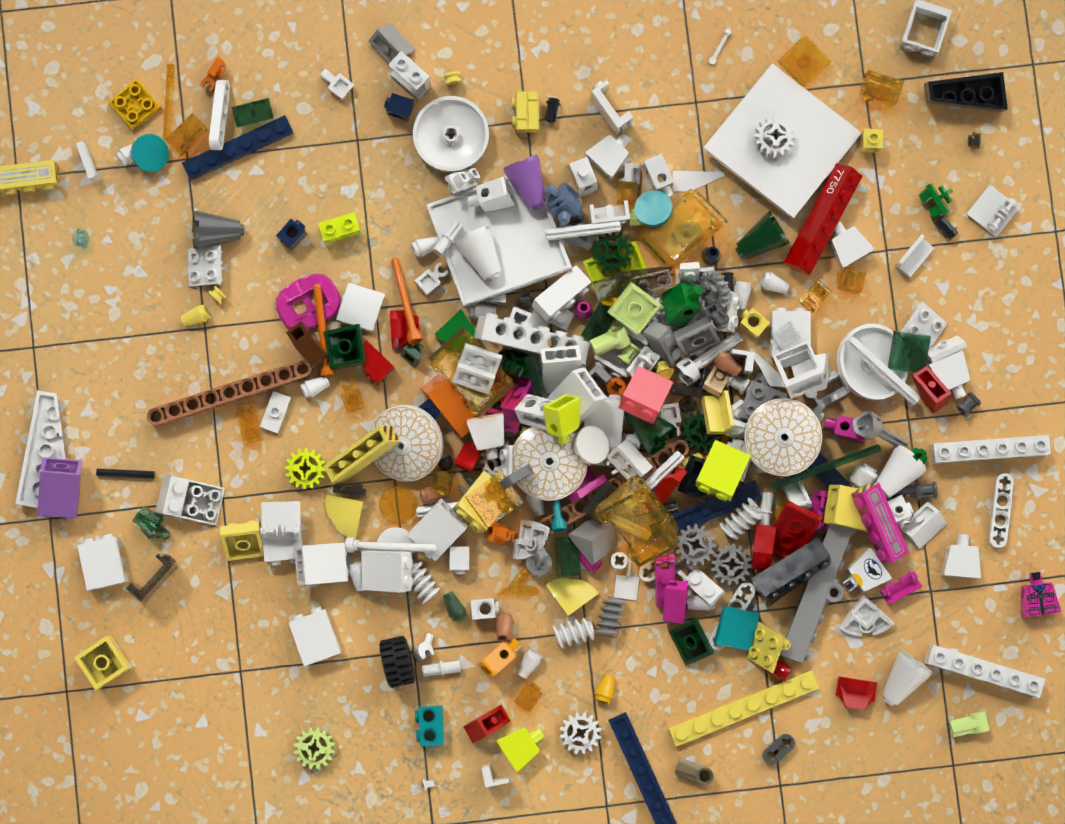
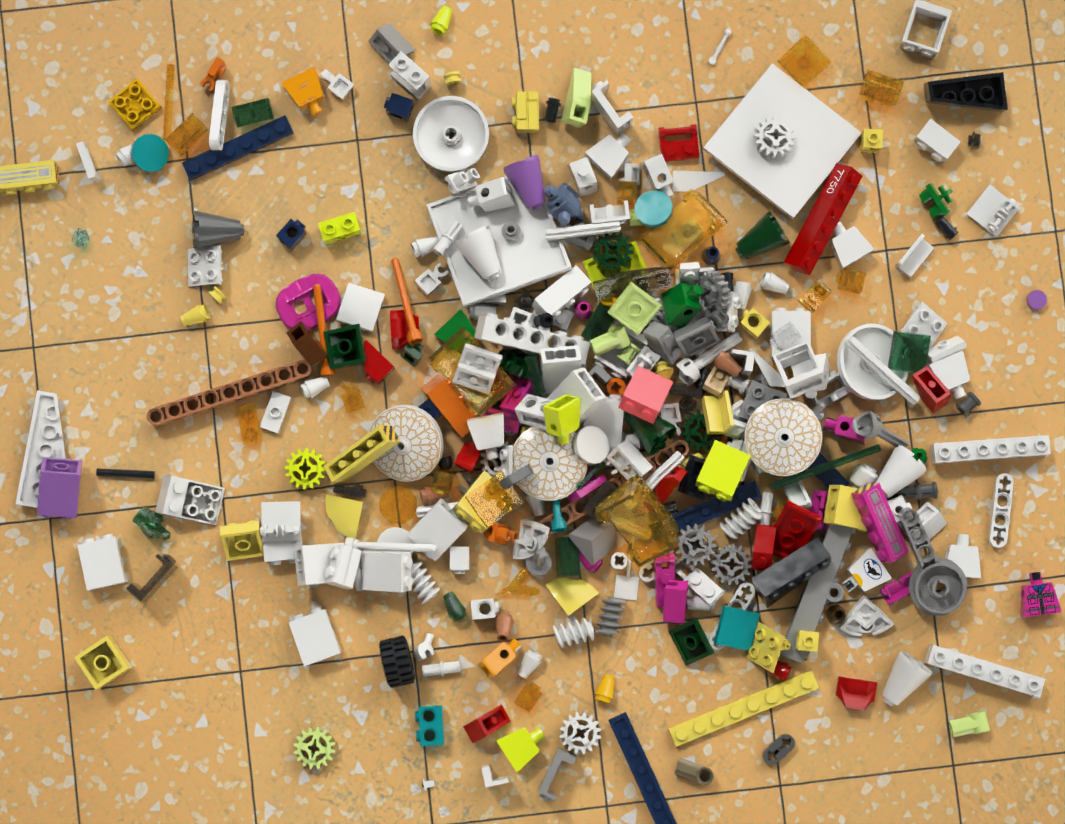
none -> light orange torso [282,67,325,116]
none -> white brick [325,544,362,589]
none -> neon yellow cone [430,6,452,35]
none -> light grey plate [502,221,521,240]
none -> black pin [534,313,554,328]
none -> light grey panel [538,747,576,802]
none -> yellowish green slope [561,68,591,128]
none -> clear green hinge [576,461,605,490]
none -> red plate [658,124,700,162]
none -> light yellow brick [795,630,819,652]
none -> dark brown cone [827,605,846,624]
none -> light grey beam [898,507,967,616]
none -> white brick [914,119,961,163]
none -> medium lavender tile [1027,290,1047,310]

